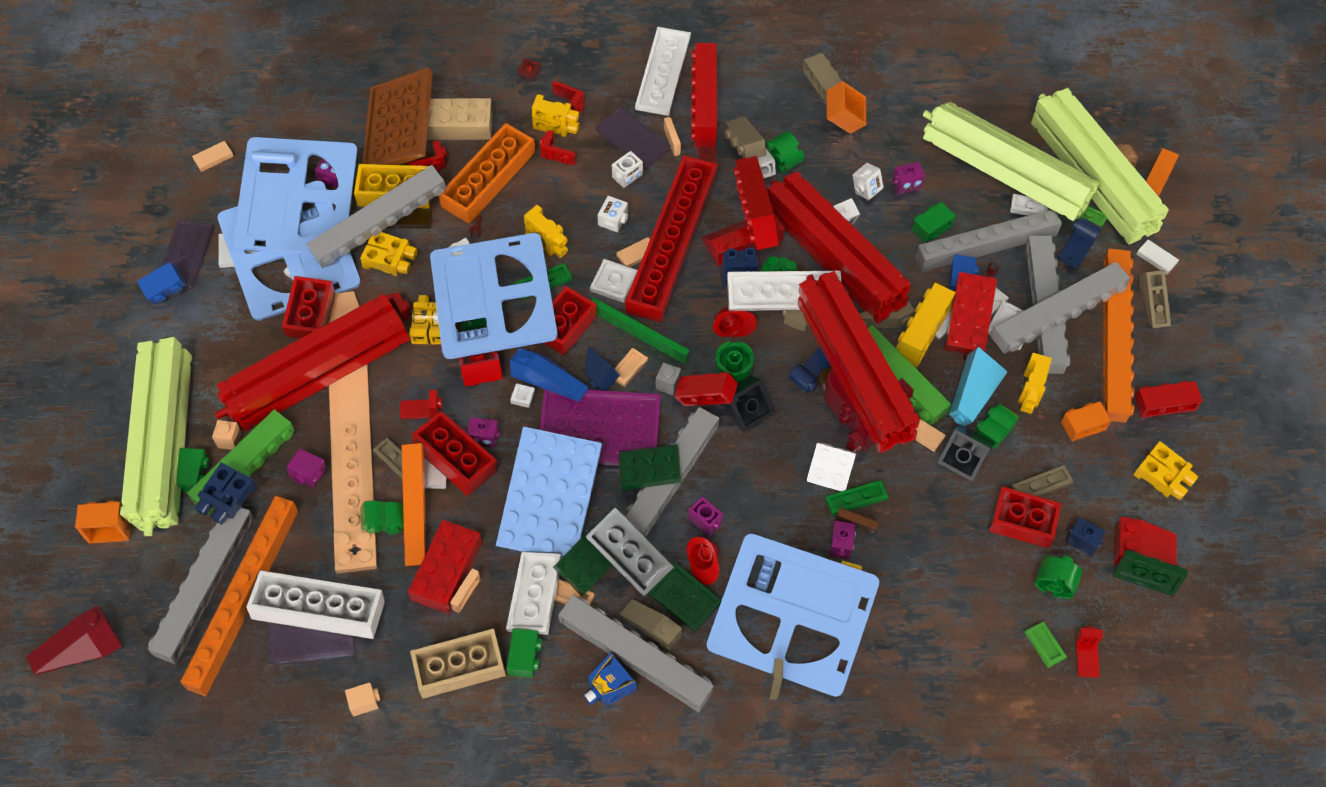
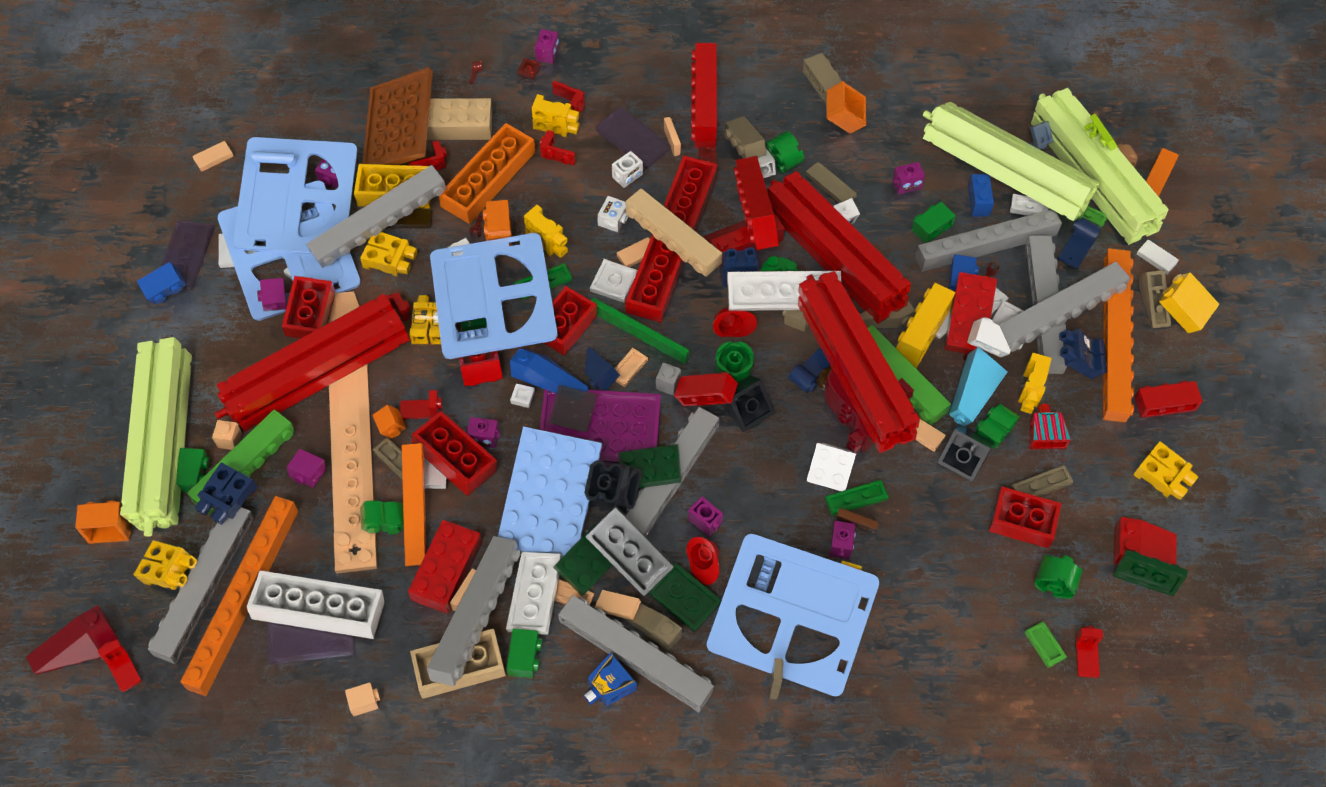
white plate [635,27,691,116] -> none
white head [852,163,883,200] -> none
orange brick [1061,401,1111,442] -> none
dark blue head [1065,518,1106,556] -> none
none -> red bracket [97,639,142,692]
none -> yellow hips [133,540,197,590]
none -> magenta head [257,278,286,312]
none -> orange brick [373,404,406,439]
none -> light grey brick [427,536,520,687]
none -> clear red hand [469,61,483,84]
none -> orange piece [483,200,513,246]
none -> magenta head [535,29,559,64]
none -> clear smoke tile [549,385,597,433]
none -> black piece [584,460,642,509]
none -> light nougat tile [595,590,641,620]
none -> tan brick [625,189,722,277]
none -> dark tan tile [805,162,857,203]
none -> white slope [967,318,1011,357]
none -> blue brick [968,174,994,217]
none -> sand blue bracket [1029,121,1054,149]
none -> red torso [1029,404,1071,449]
none -> dark blue hips [1059,328,1107,379]
none -> lime plate [1084,113,1118,151]
none -> yellow brick [1159,272,1219,334]

